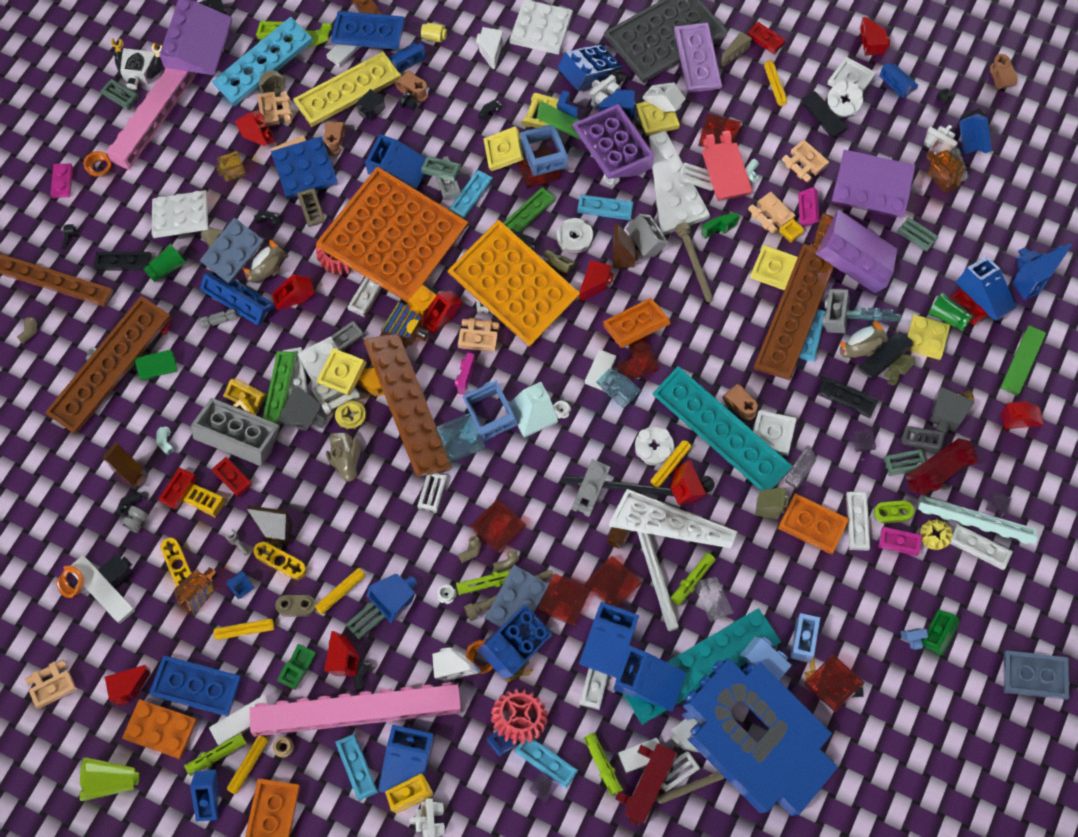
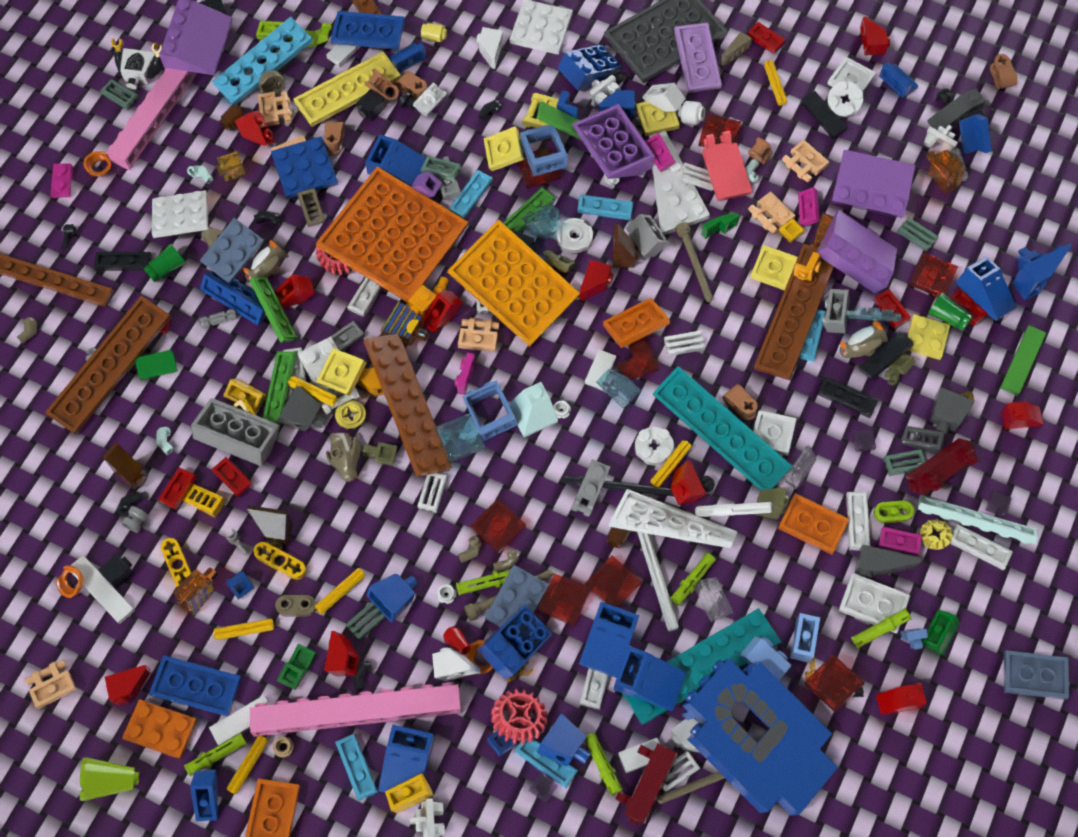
none -> light aqua arm [187,166,214,184]
none -> reddish brown brick [219,104,245,131]
none -> bright green tile [249,277,297,343]
none -> yellow axle [288,376,338,406]
none -> olive plate [362,442,398,466]
none -> nougat piece [364,69,399,100]
none -> medium lavender brick [411,171,442,198]
none -> white hips [413,82,447,117]
none -> light orange arm [433,277,449,295]
none -> red cone [443,626,471,655]
none -> clear light blue cylinder [523,205,561,239]
none -> blue torso [537,714,591,766]
none -> dark pink plate [645,133,676,172]
none -> white tile [664,331,705,356]
none -> white head [678,101,705,125]
none -> white axle [695,502,773,517]
none -> nougat piece [748,137,773,165]
none -> light orange bracket [794,252,822,281]
none -> white plate [838,573,910,633]
none -> lime pin [851,608,912,649]
none -> dark grey slope [855,545,922,578]
none -> red plate [873,289,911,329]
none -> red slope [876,683,927,715]
none -> clear red plate [909,252,958,297]
none -> dark grey slope [927,88,986,130]

